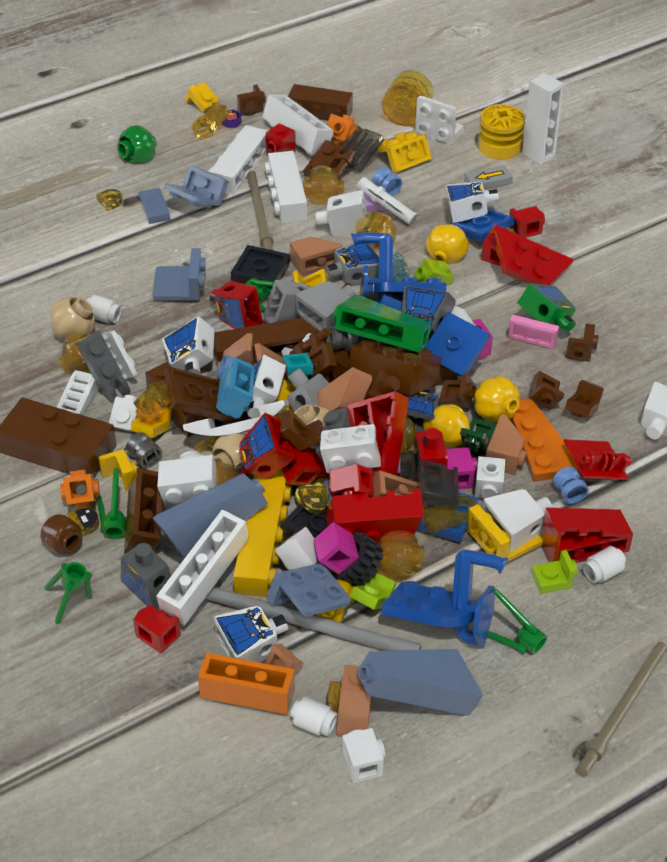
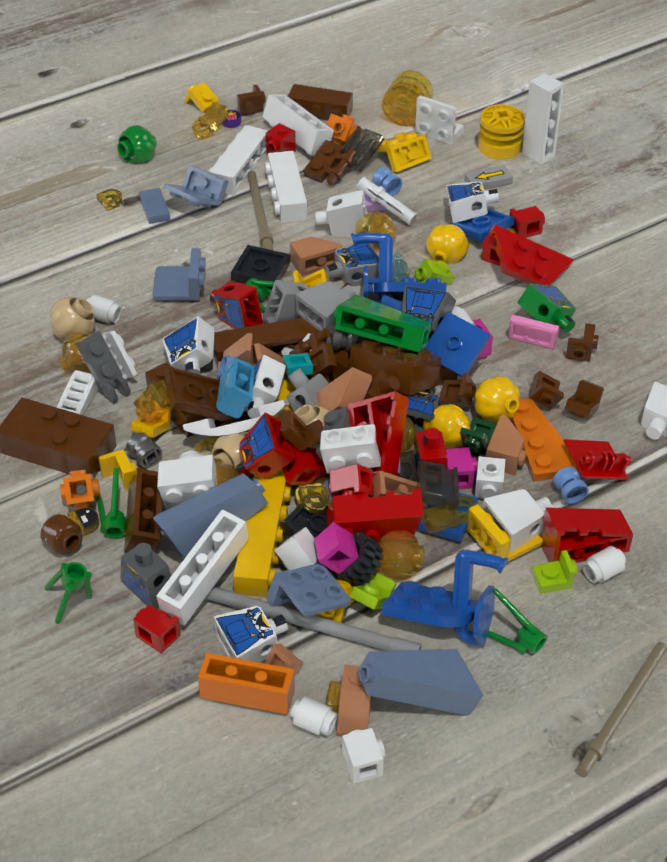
white bracket [109,395,146,433] -> none
clear yellow plant [303,165,344,205] -> none

